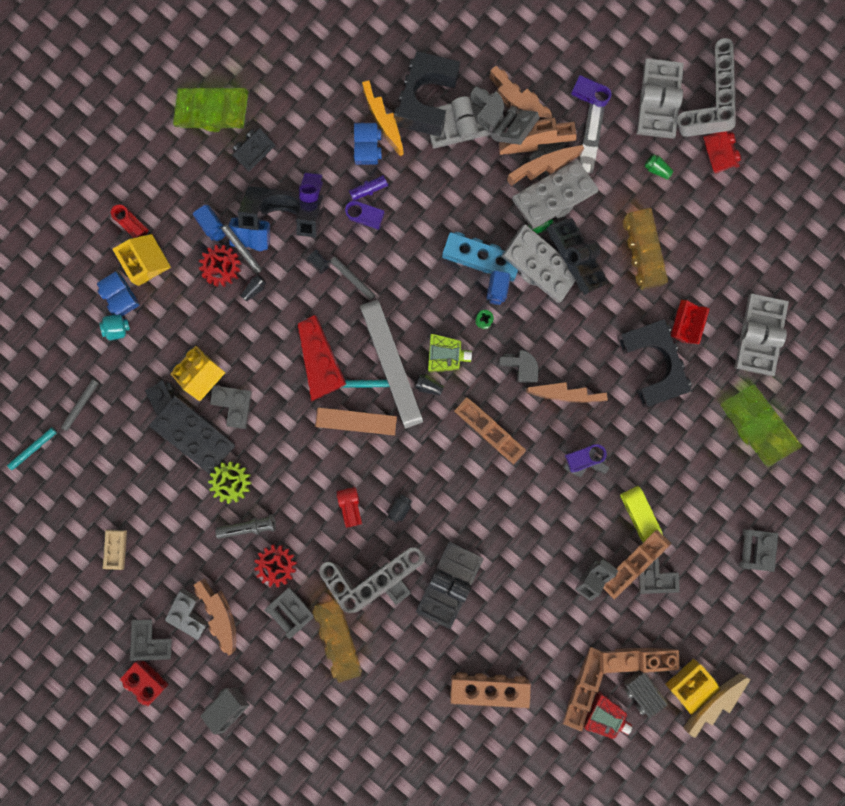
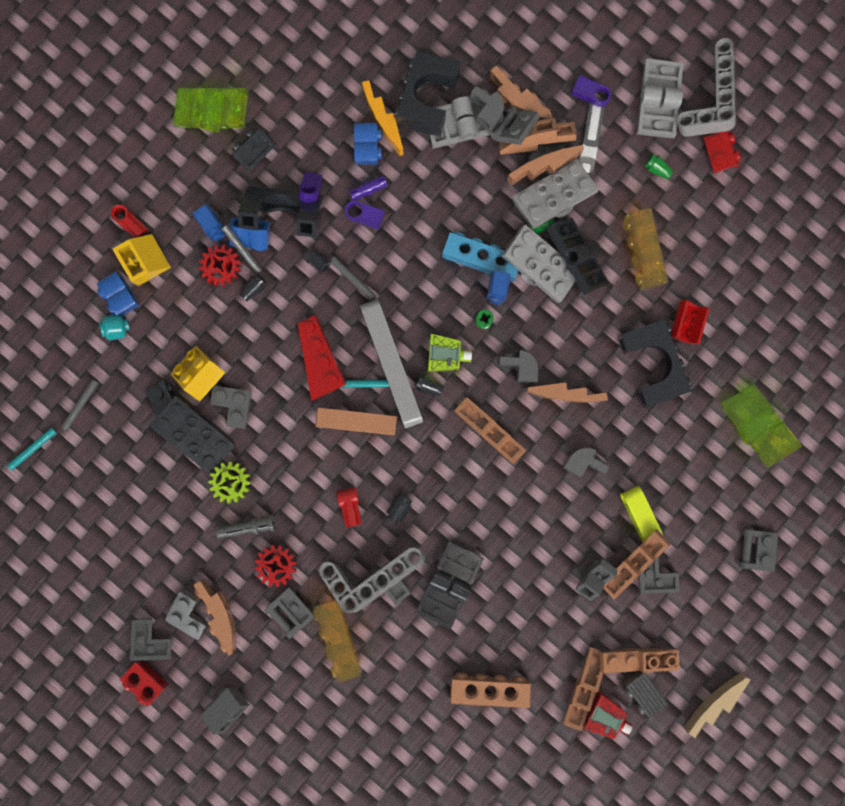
tan plate [103,529,127,570] -> none
dark purple piece [565,444,607,473] -> none
yellow slope [665,659,720,715] -> none
light grey plate [734,294,789,376] -> none

